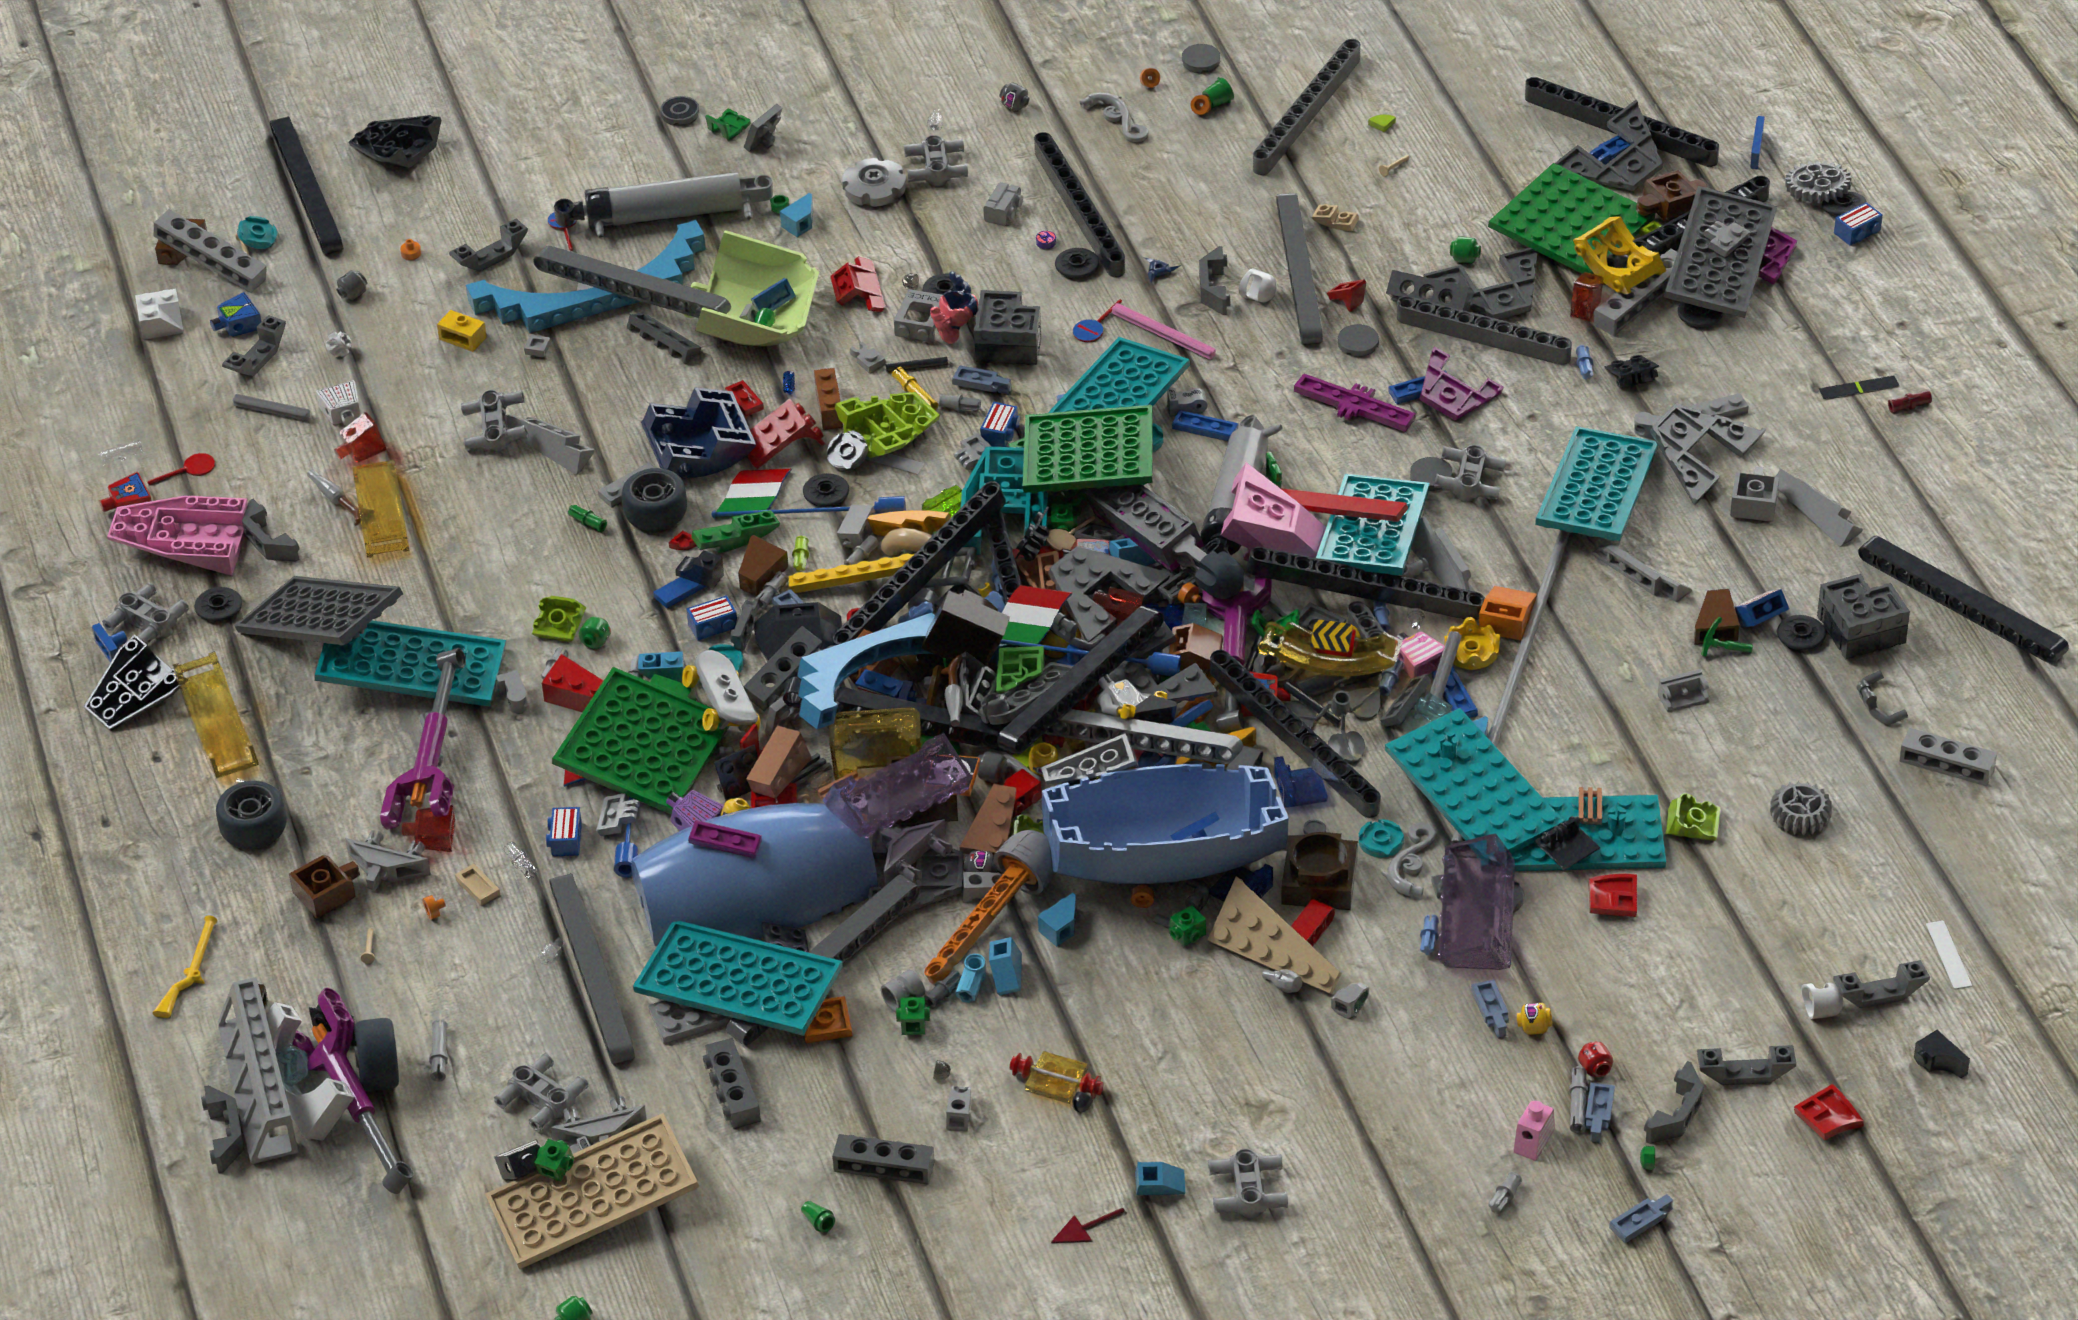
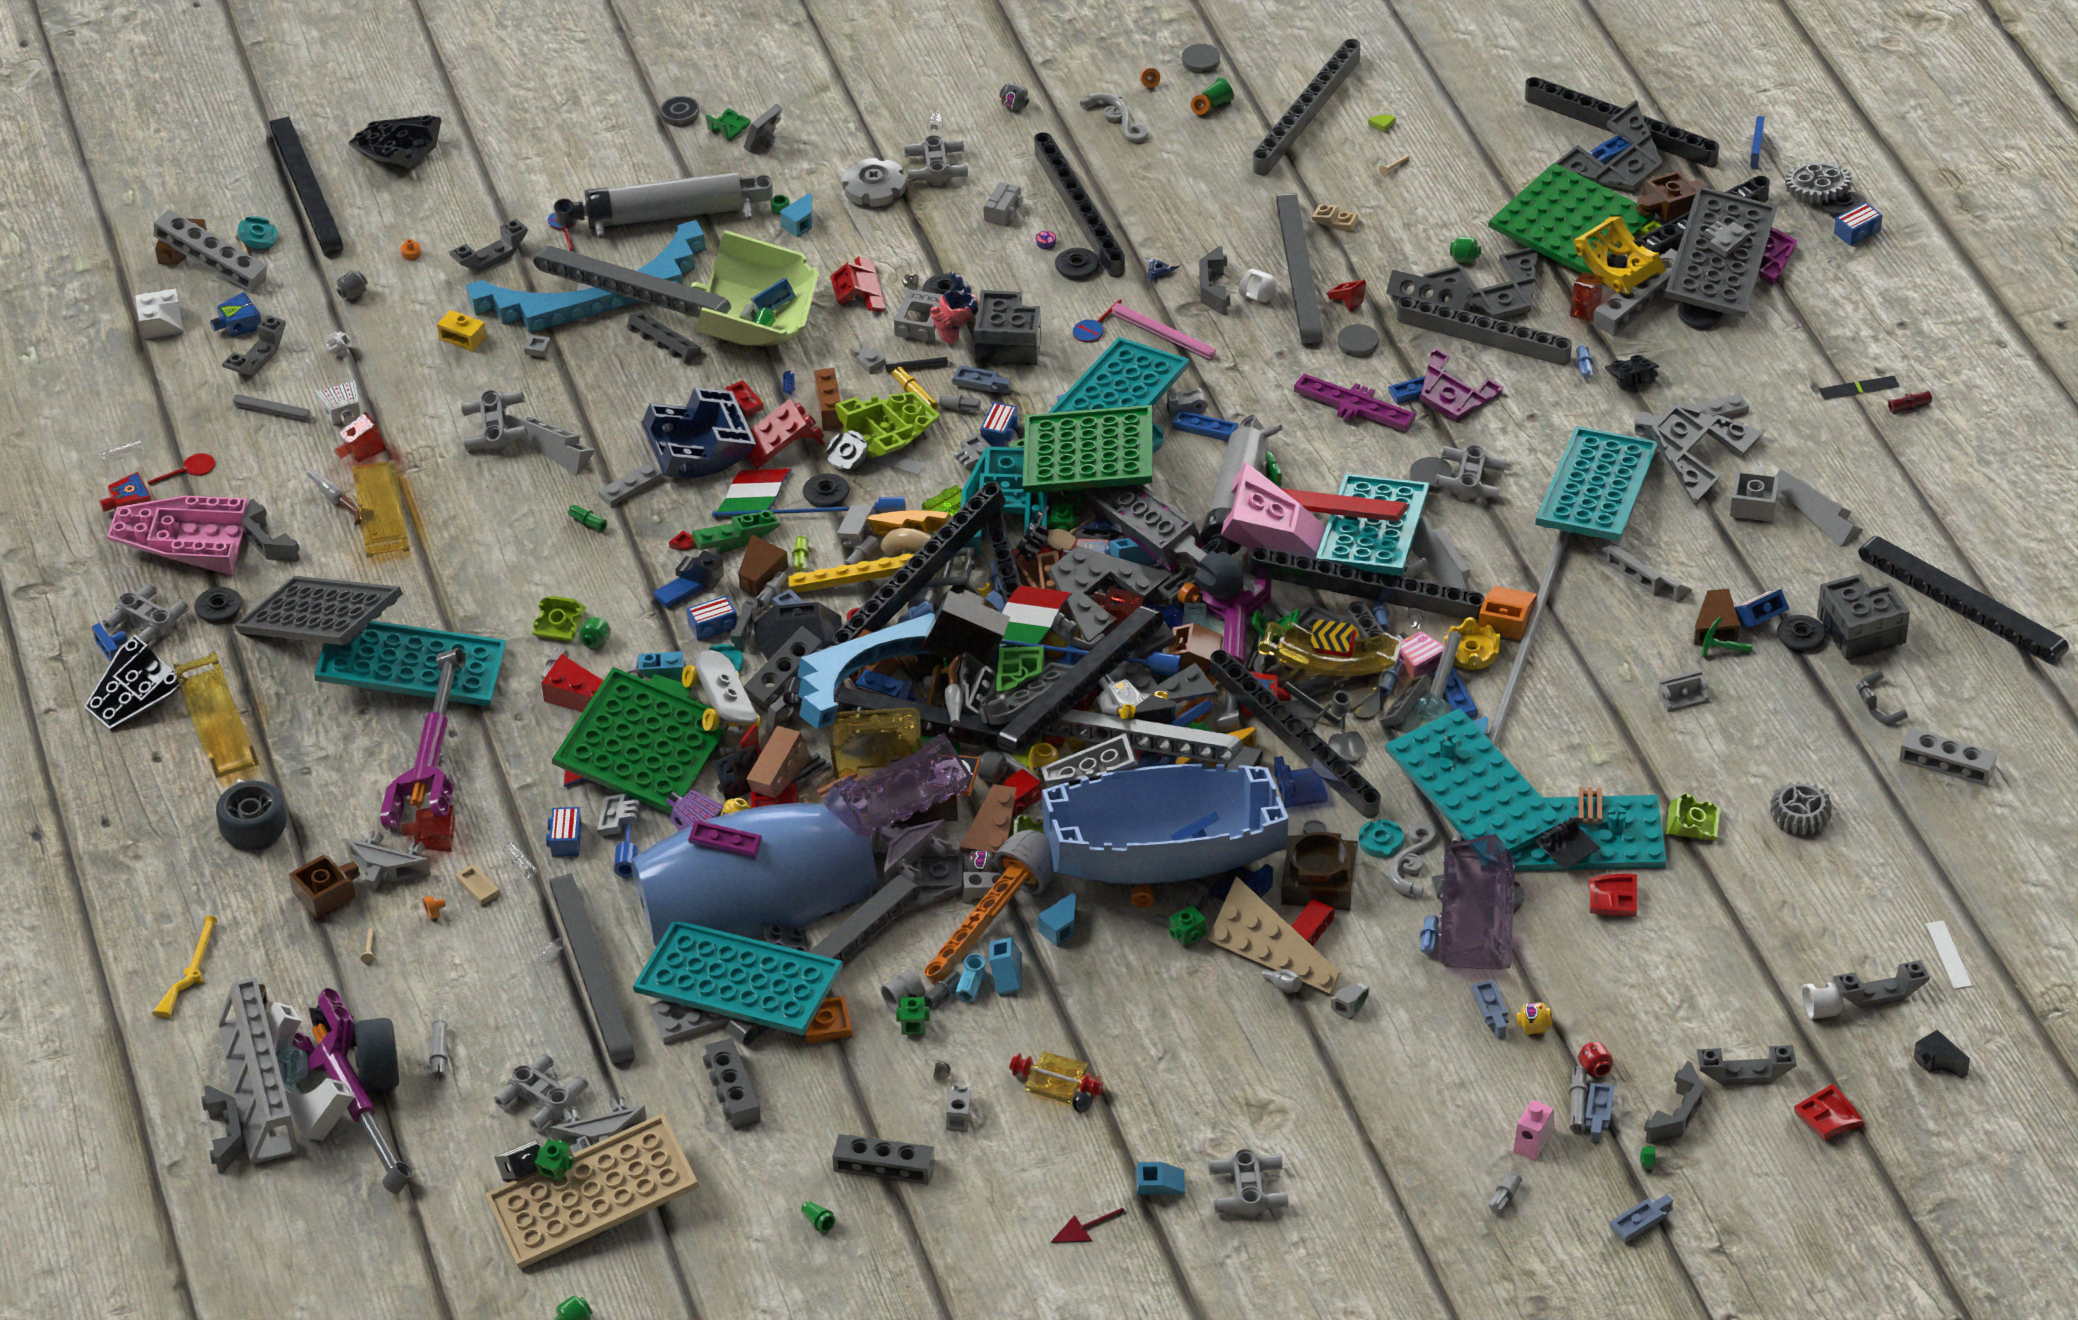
light grey leg [496,670,528,714] -> none
black wheel [622,468,687,531] -> none
none -> dark blue piece [1081,518,1122,533]

